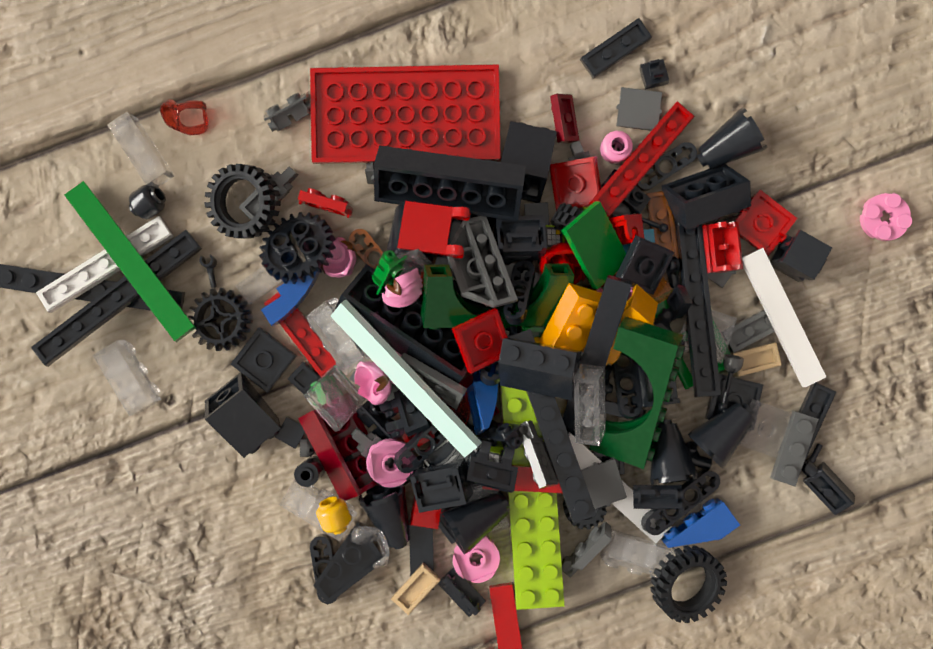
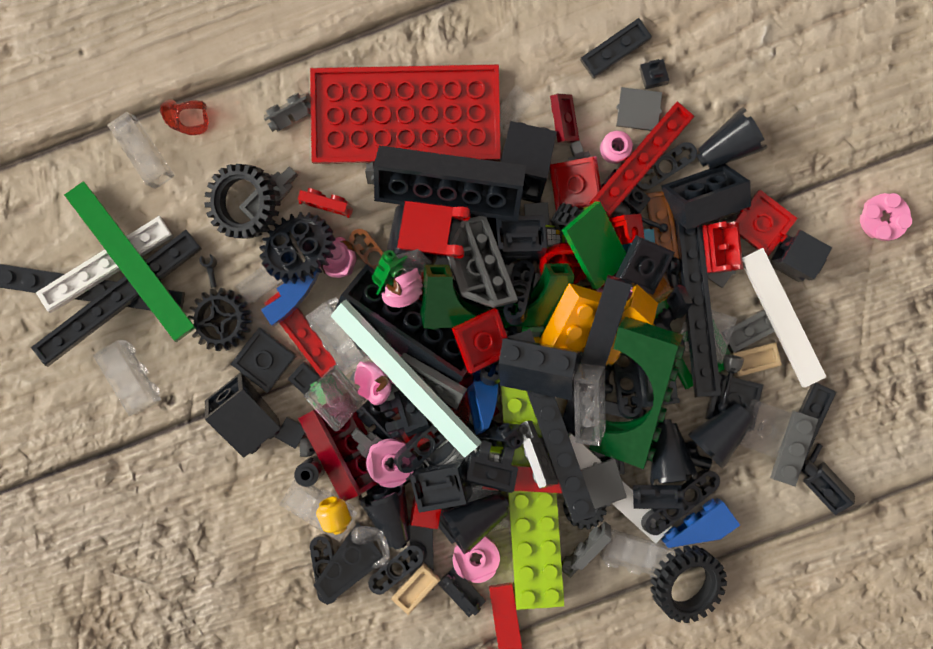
black head [129,184,166,219] -> none
none -> black beam [368,543,427,595]
none -> clear tile [500,85,535,137]

